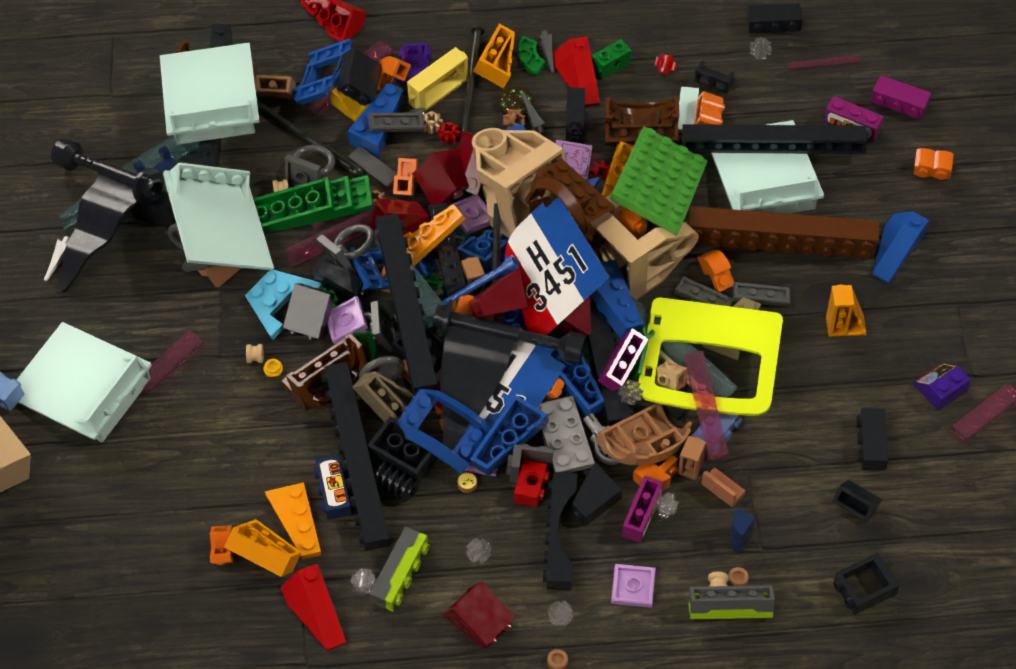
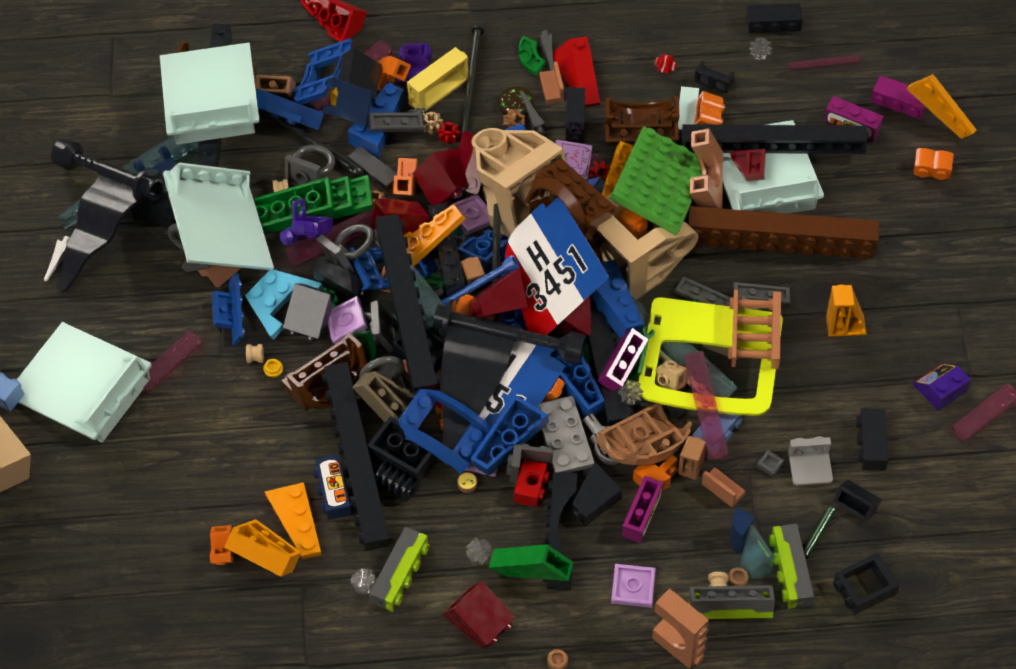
red wedge [281,564,347,651] -> none
light orange wedge [473,23,515,89] -> none
clear gear [547,601,573,627] -> none
green brick [592,39,632,80] -> none
clear gear [655,492,679,518] -> none
orange brick [697,250,734,292] -> none
blue wedge [872,211,929,284] -> none
none -> blue bracket [212,273,245,345]
none -> blue bracket [256,88,324,130]
none -> dark purple piece [280,198,333,245]
none -> dark blue flag [322,76,373,126]
none -> green slope [489,544,574,581]
none -> nougat panel [539,61,564,104]
none -> nougat arch [652,588,709,669]
none -> nougat arch [690,129,723,209]
none -> nougat fence [728,290,781,369]
none -> dark red wing [730,149,766,181]
none -> clear light blue slope [740,525,774,577]
none -> dark grey tile [756,450,784,477]
none -> piece [769,524,814,609]
none -> light grey bracket [788,436,833,486]
none -> dark green bar [803,507,835,559]
none -> light orange wing [906,74,977,139]

